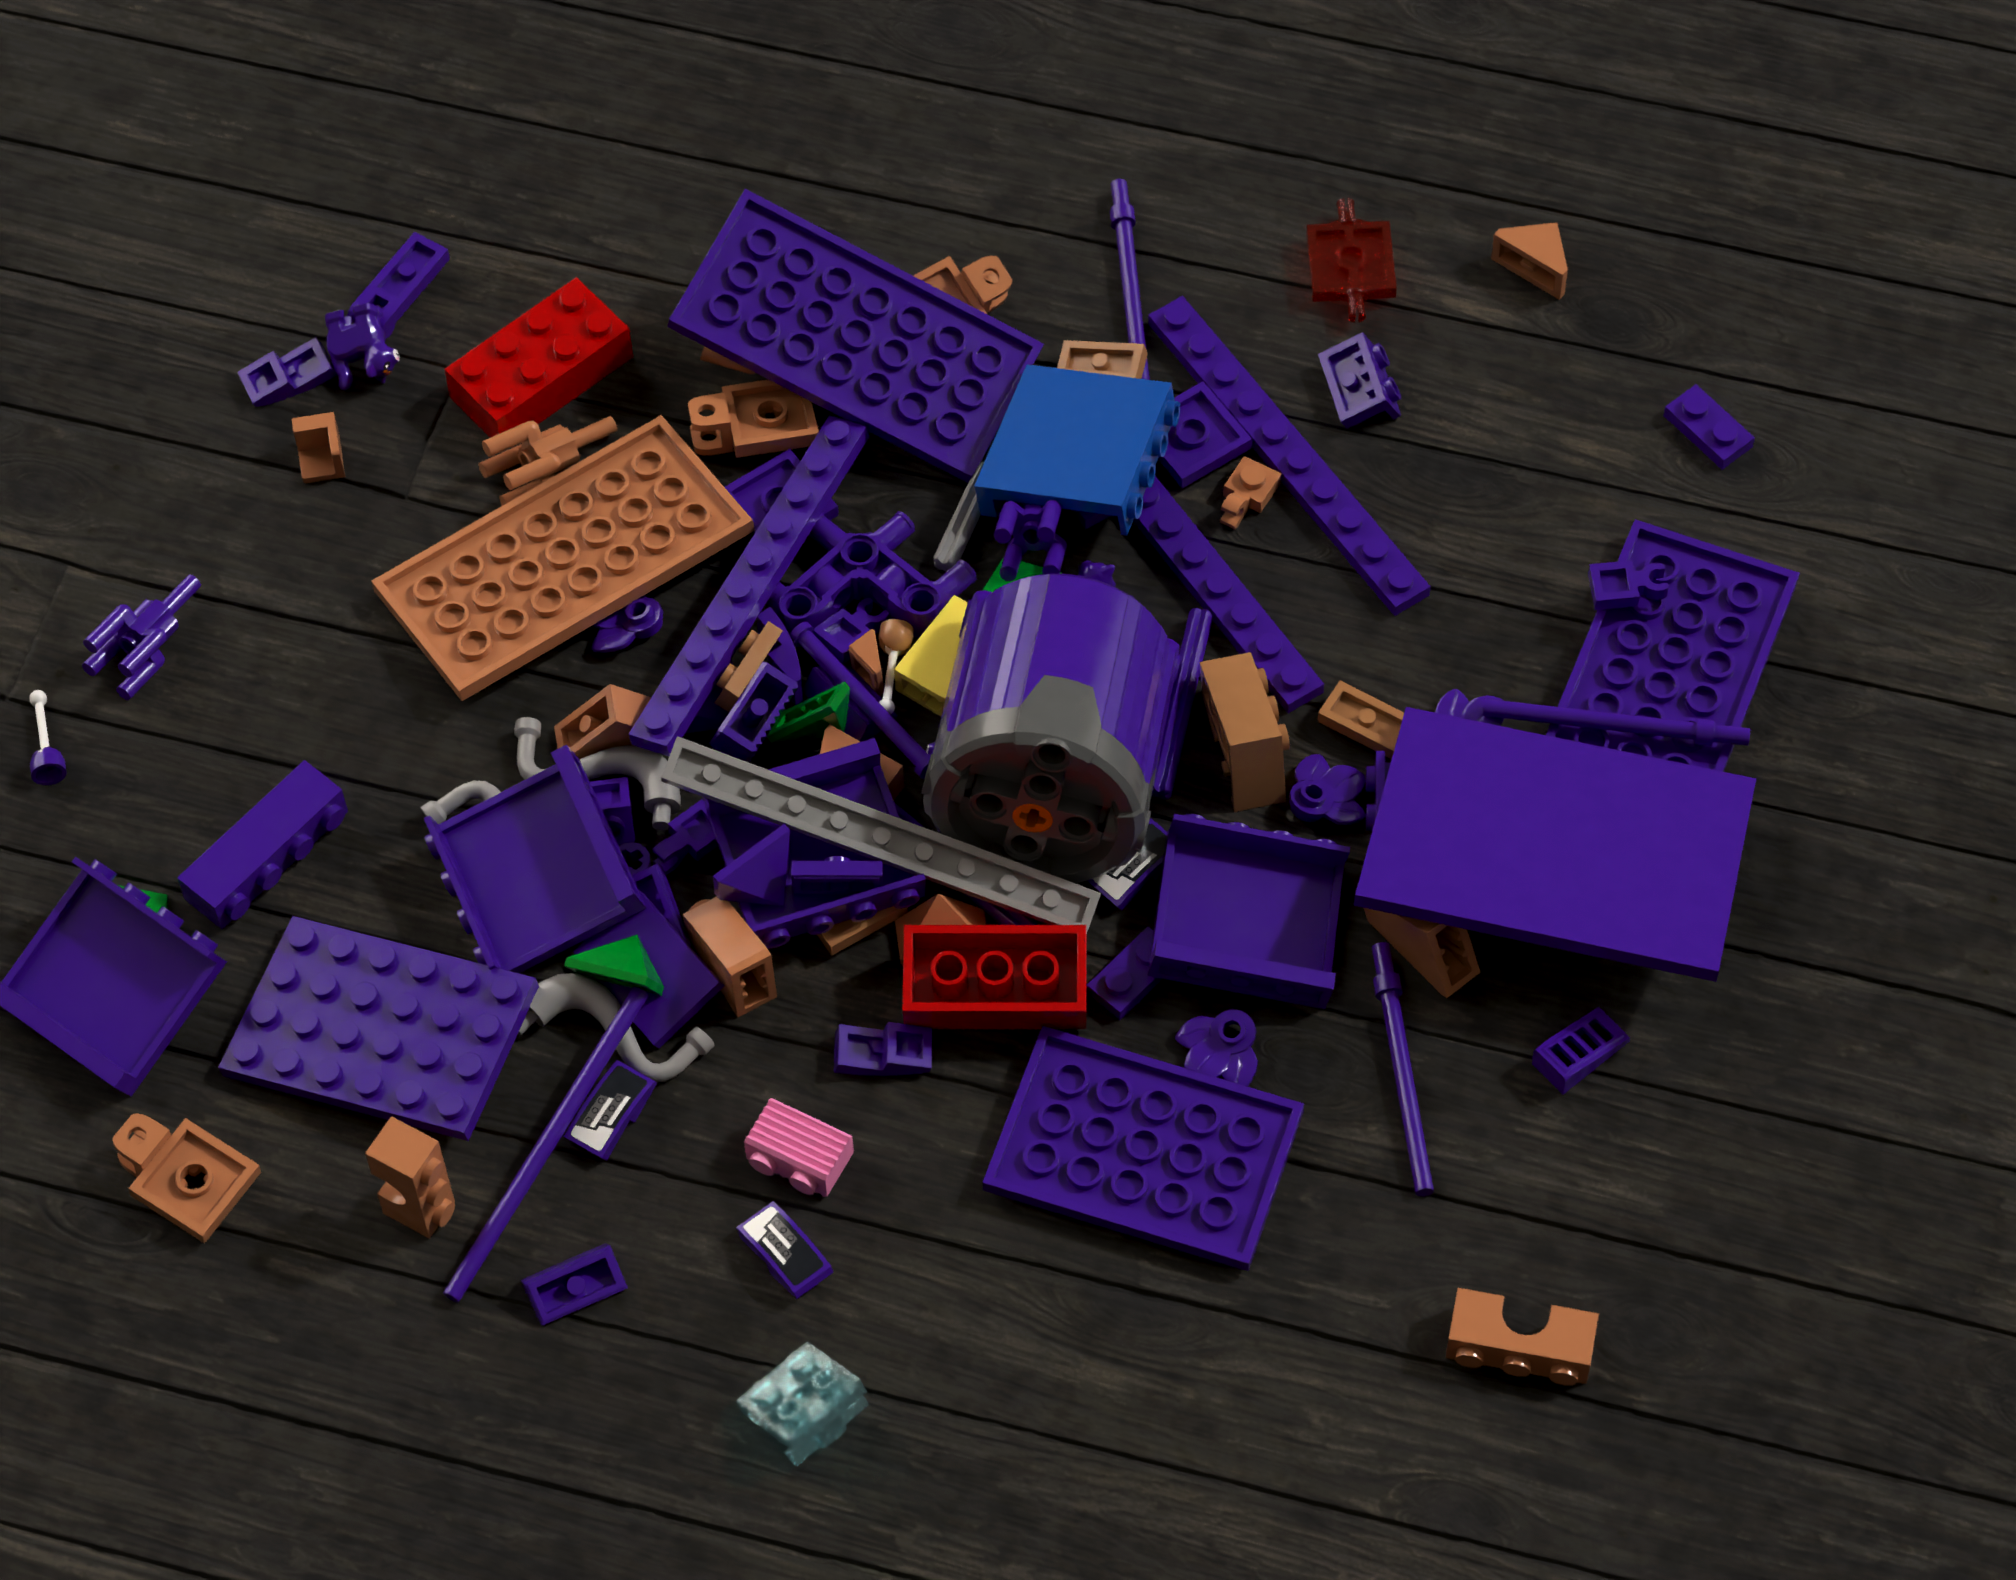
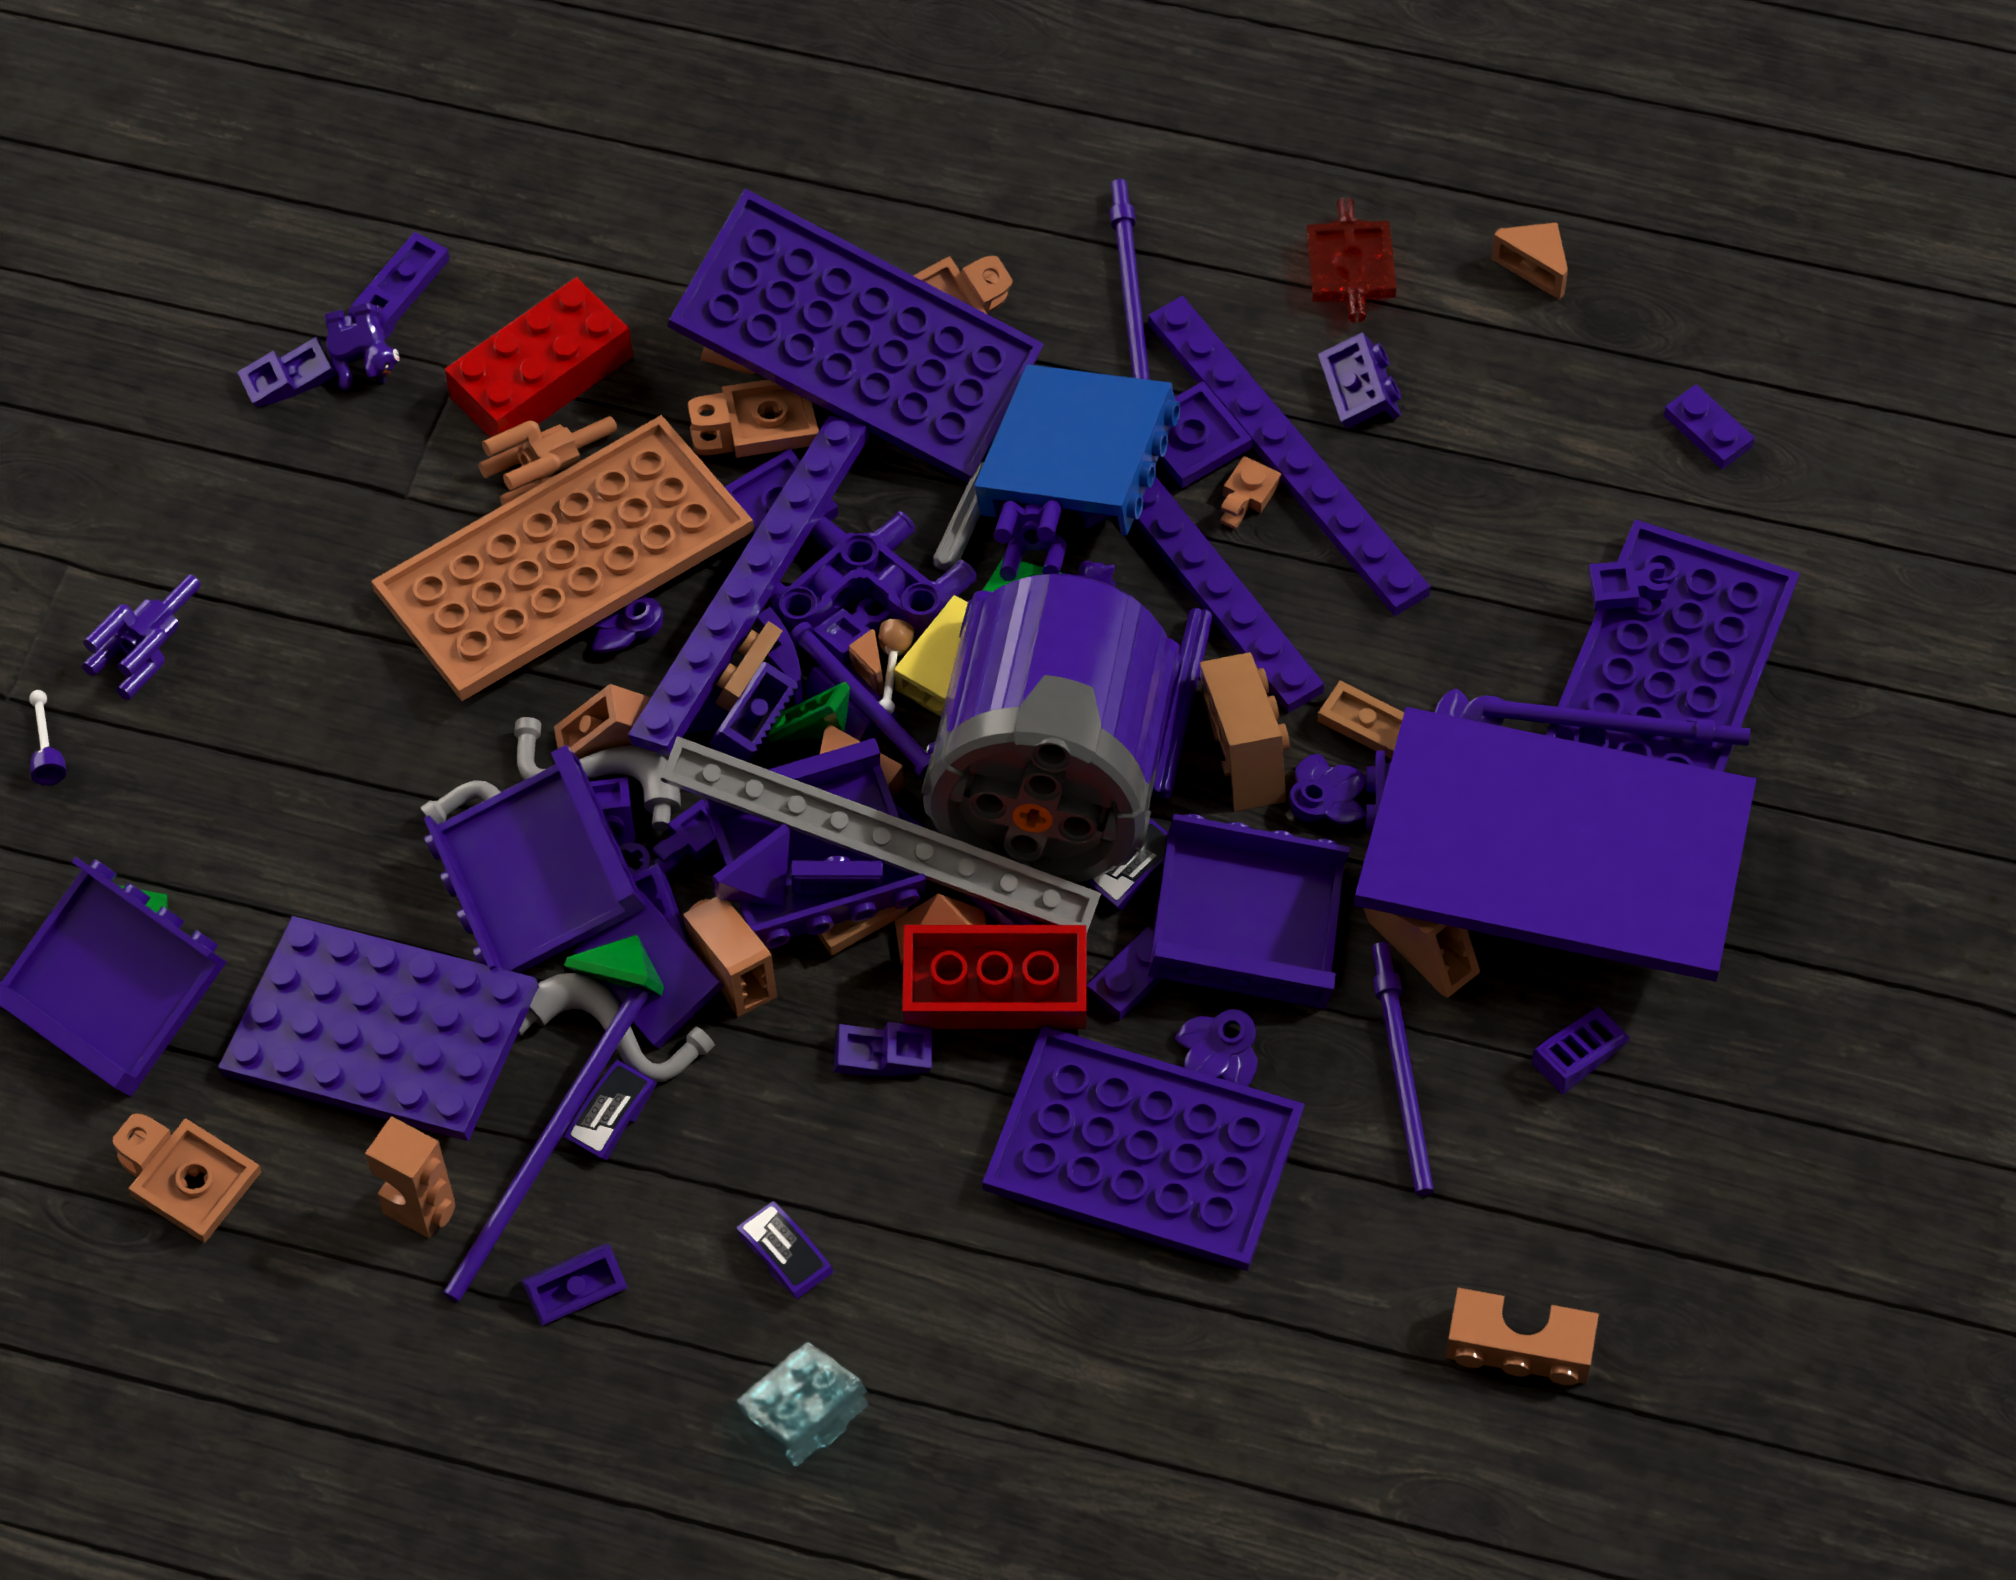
dark purple brick [177,760,348,930] -> none
nougat panel [292,412,345,483] -> none
bright pink brick [744,1098,854,1197] -> none
medium nougat plate [1057,340,1148,379] -> none

